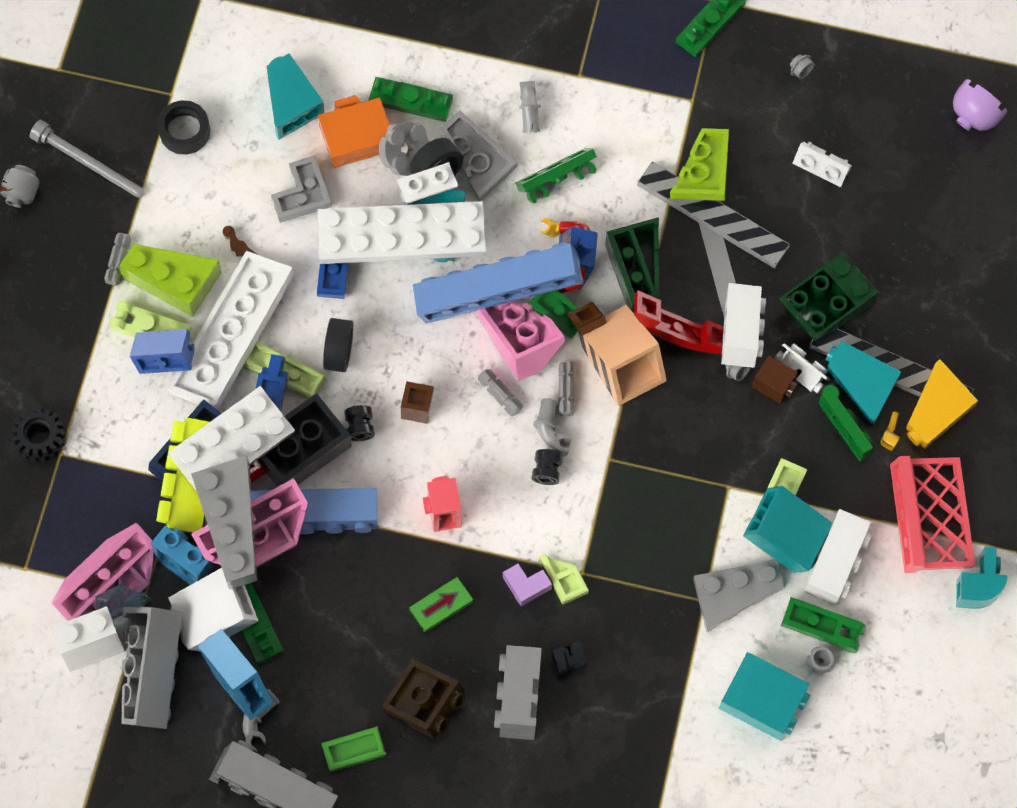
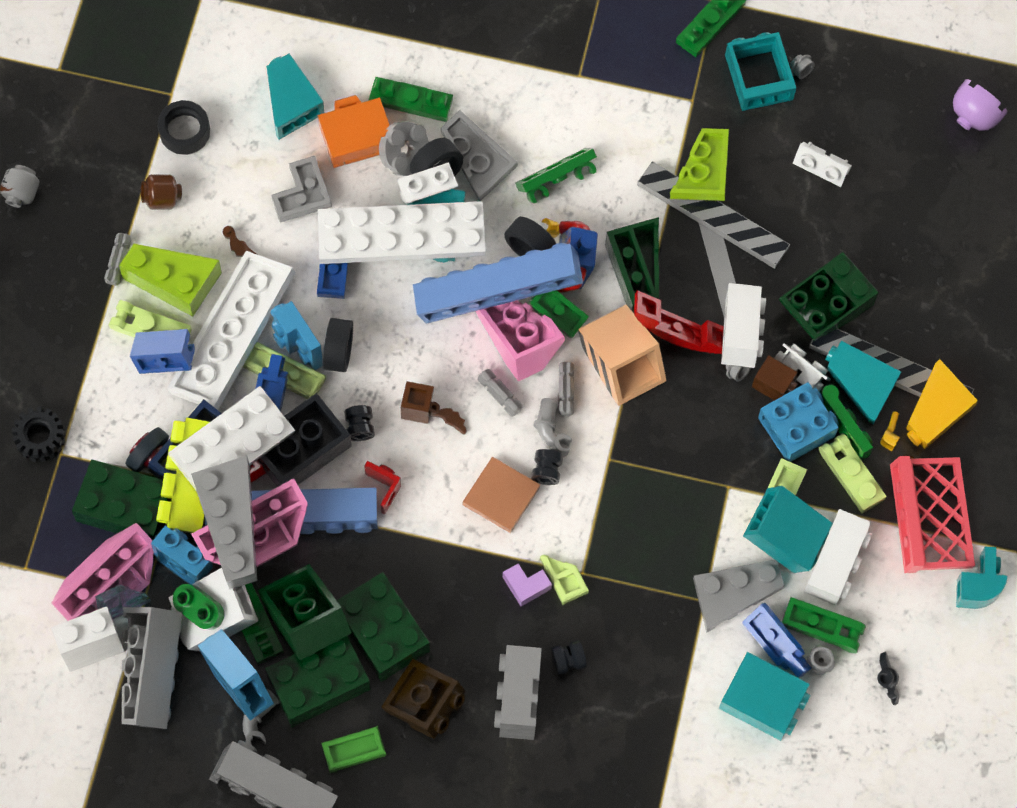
light grey piece [29,120,144,198] -> none
bright green tile [409,577,473,633] -> none
coral brick [423,476,462,532] -> none
light grey piece [519,81,541,133] -> none
reddish brown tile [568,302,606,335] -> none
none -> dark green brick [72,459,172,541]
none -> black wheel [125,427,169,473]
none -> reddish brown head [141,174,182,210]
none -> green plate [173,584,224,630]
none -> dark green brick [258,564,351,660]
none -> dark green brick [265,636,371,728]
none -> dark azure plate [270,301,323,370]
none -> dark green brick [337,572,430,682]
none -> red bracket [364,461,401,515]
none -> reddish brown piece [429,402,467,435]
none -> nougat tile [462,457,540,533]
none -> black tyre [504,216,556,256]
none -> teal window [725,32,796,111]
none -> hinge [742,603,812,678]
none -> dark azure brick [758,382,839,462]
none -> yellowish green plate [819,433,887,514]
none -> black piece [877,651,899,705]

